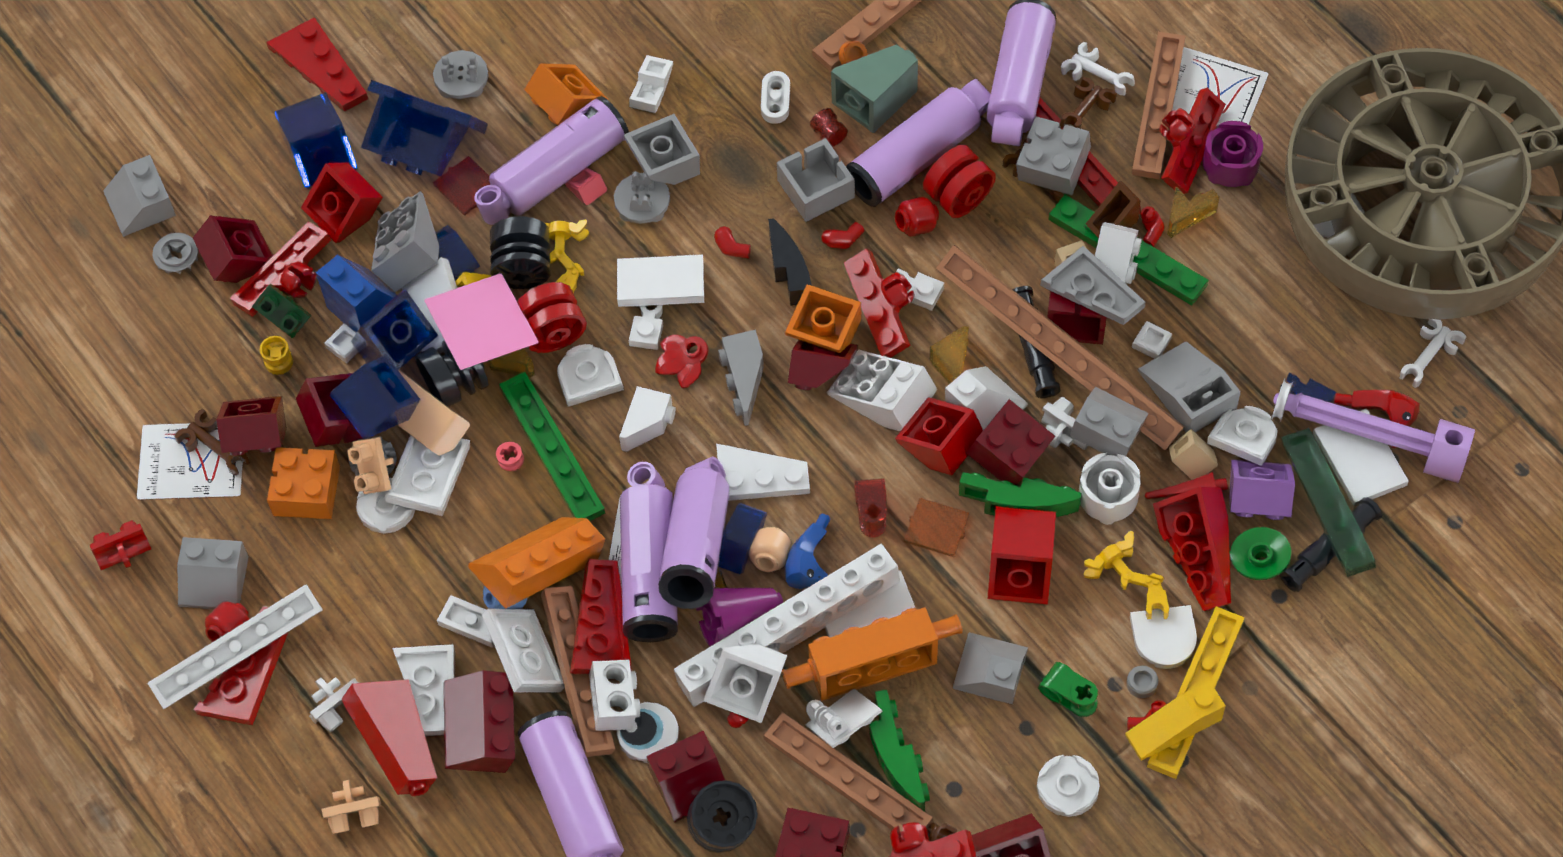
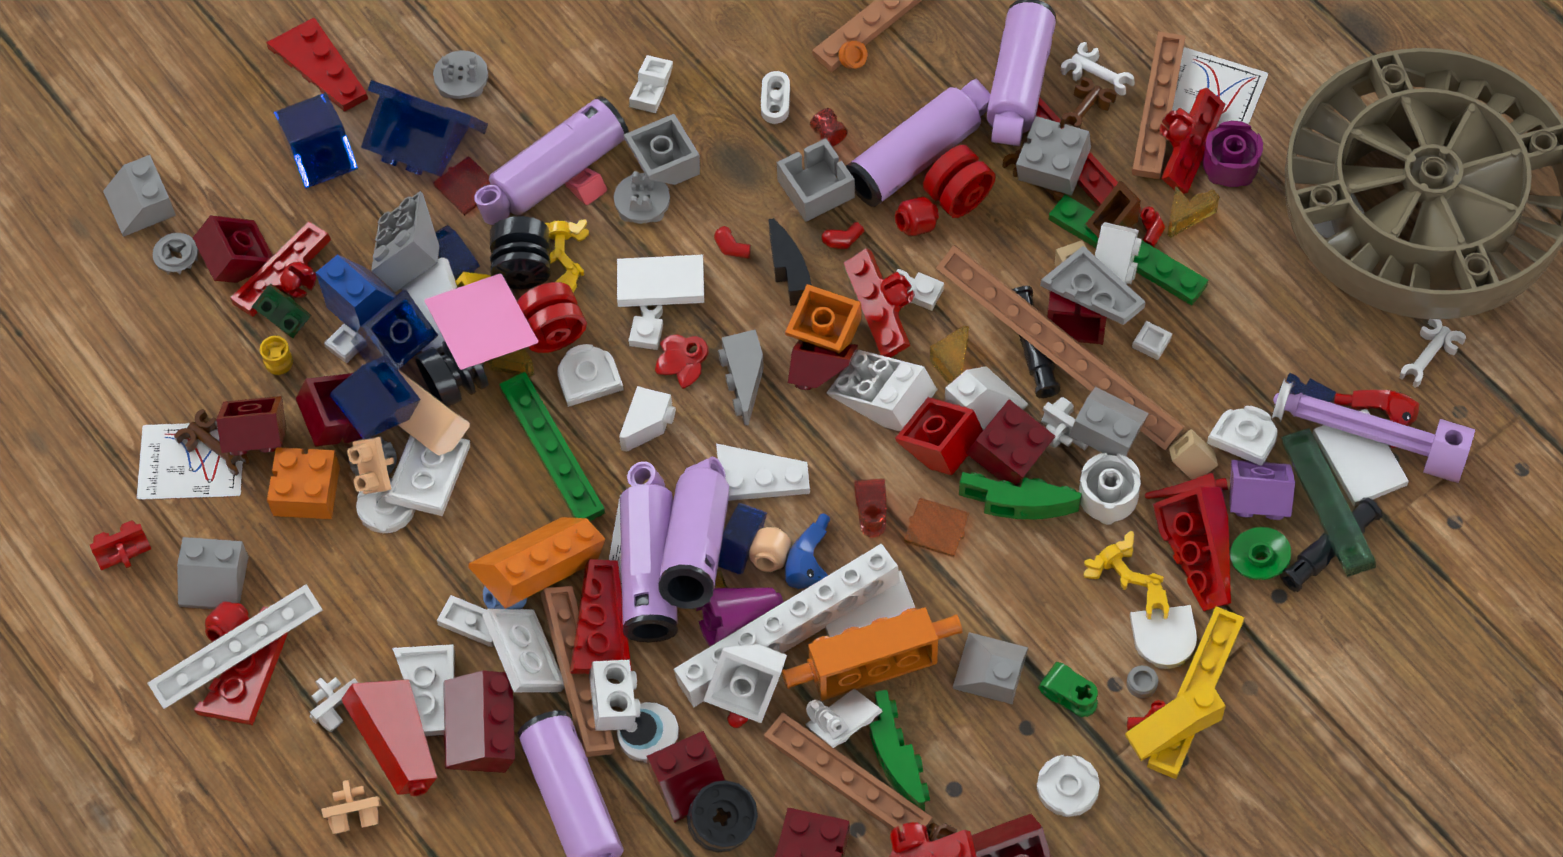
red slope [301,162,383,243] -> none
coral bush [496,442,524,471] -> none
orange slope [524,63,609,125] -> none
sand green slope [831,44,918,133] -> none
red slope [987,506,1056,605] -> none
light grey slope [1138,342,1241,432] -> none

